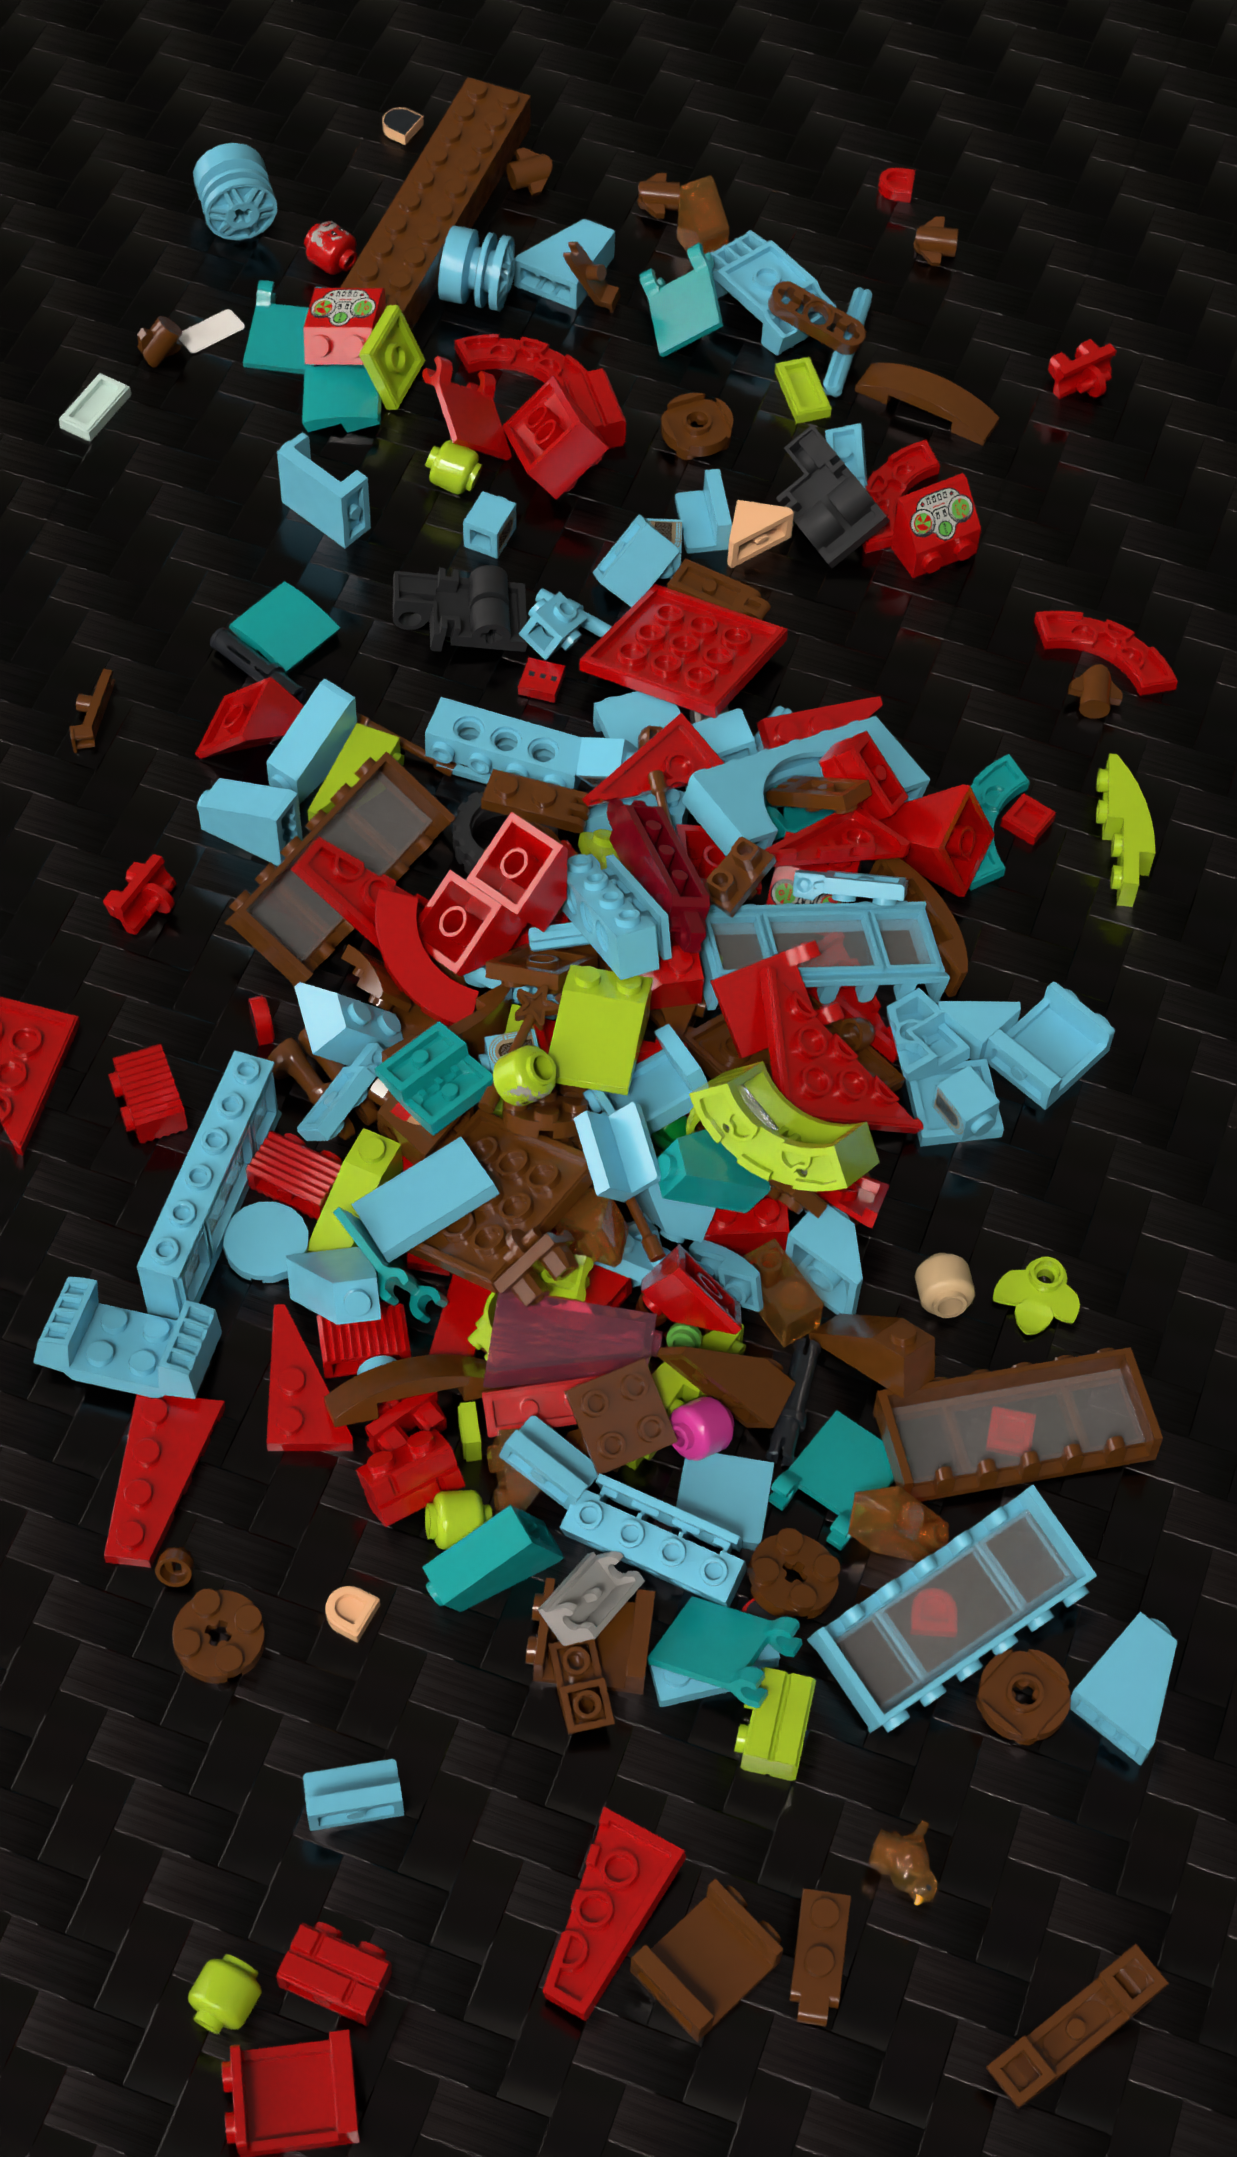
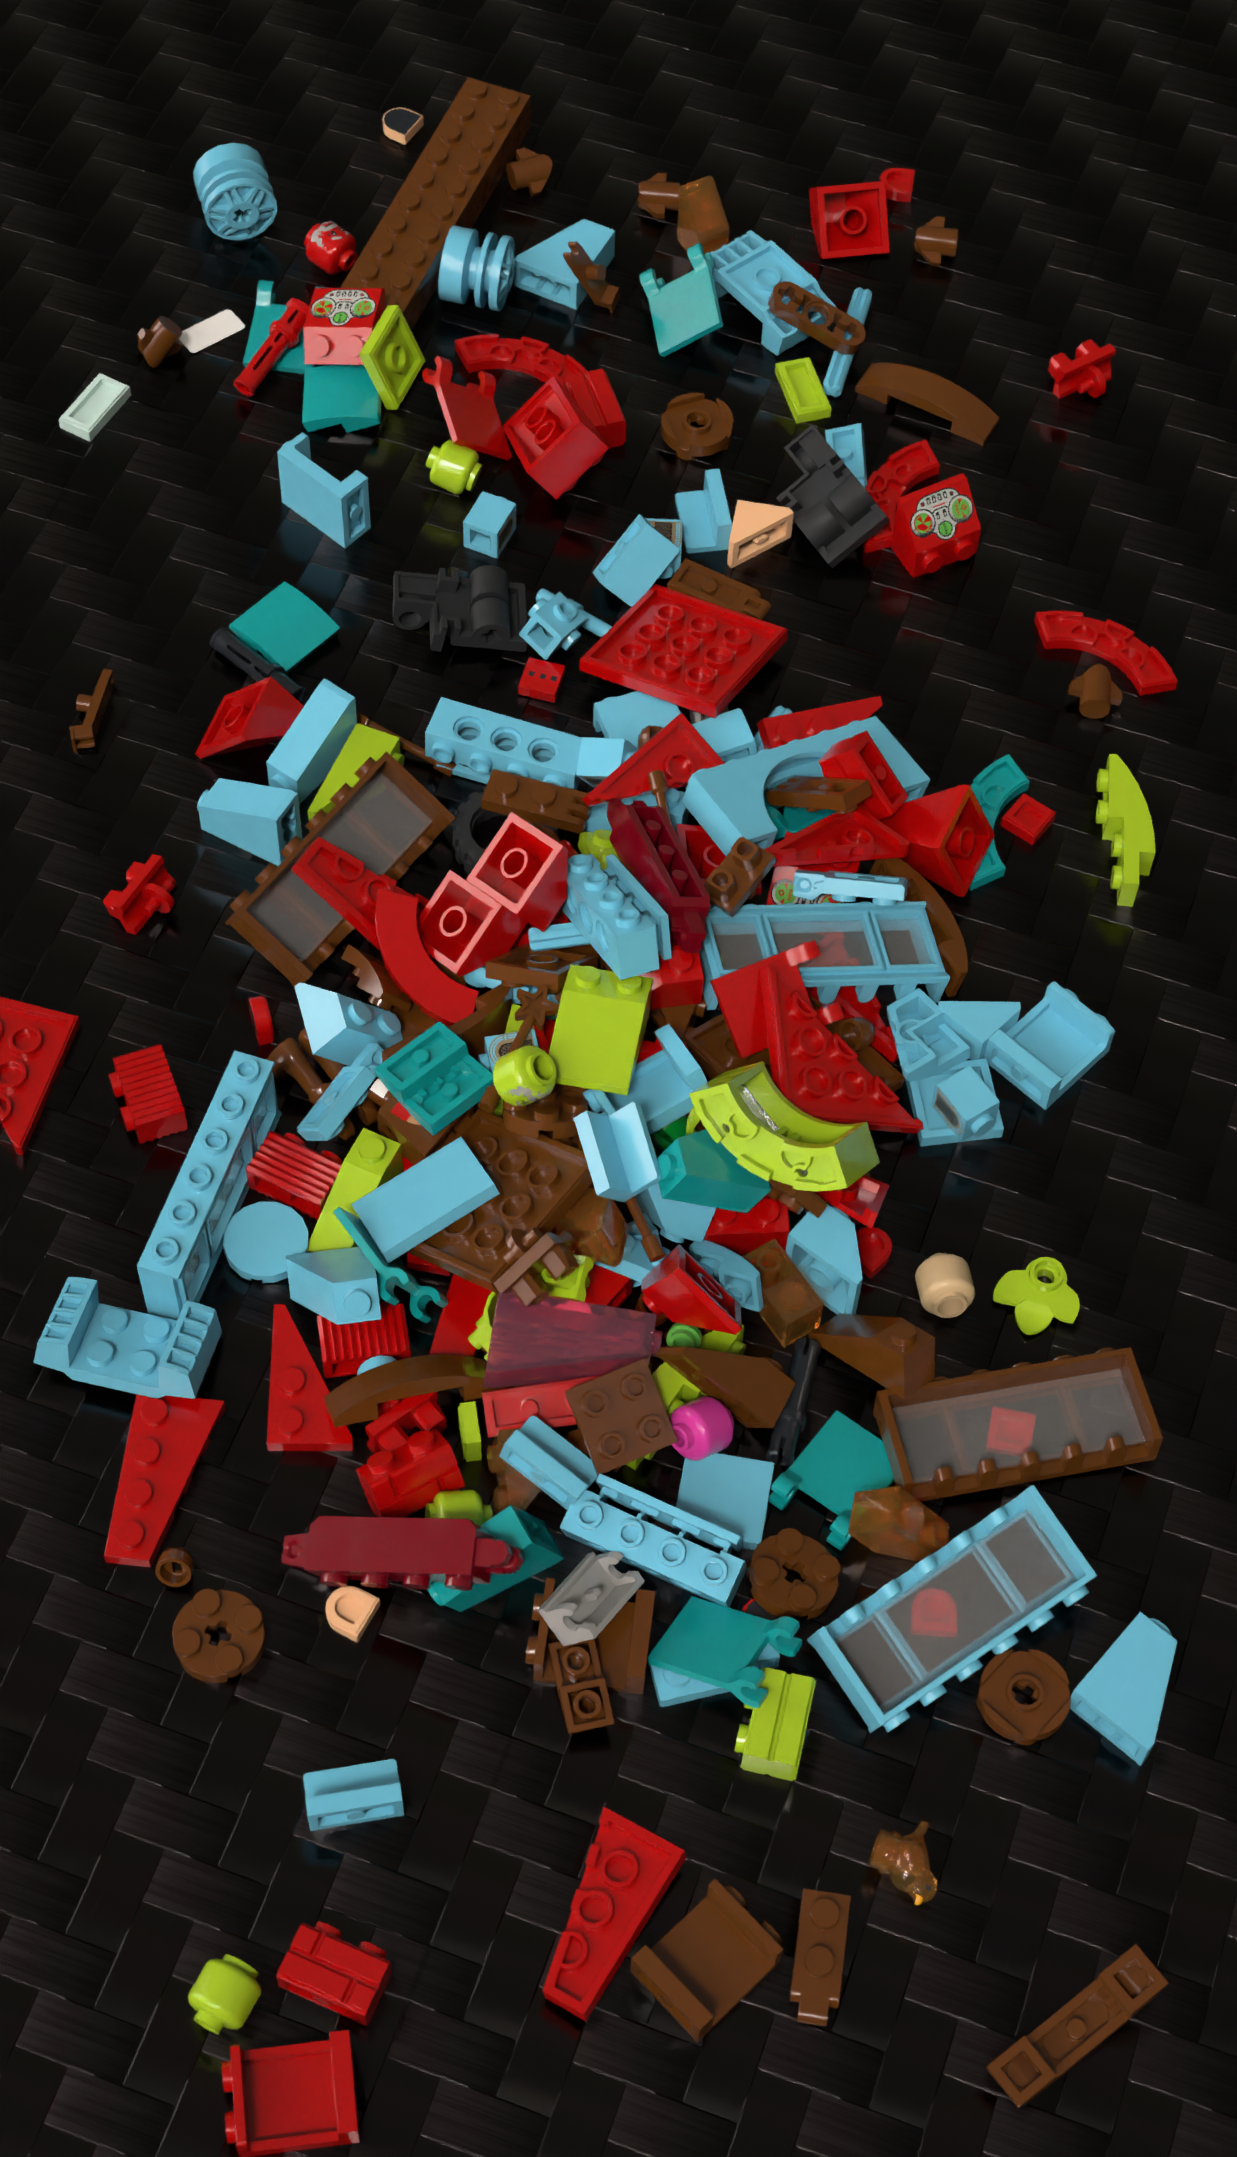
none -> red pin [233,298,309,397]
none -> dark red hinge [281,1516,525,1591]
none -> red slope [809,181,890,259]
none -> red tile [856,1227,892,1279]

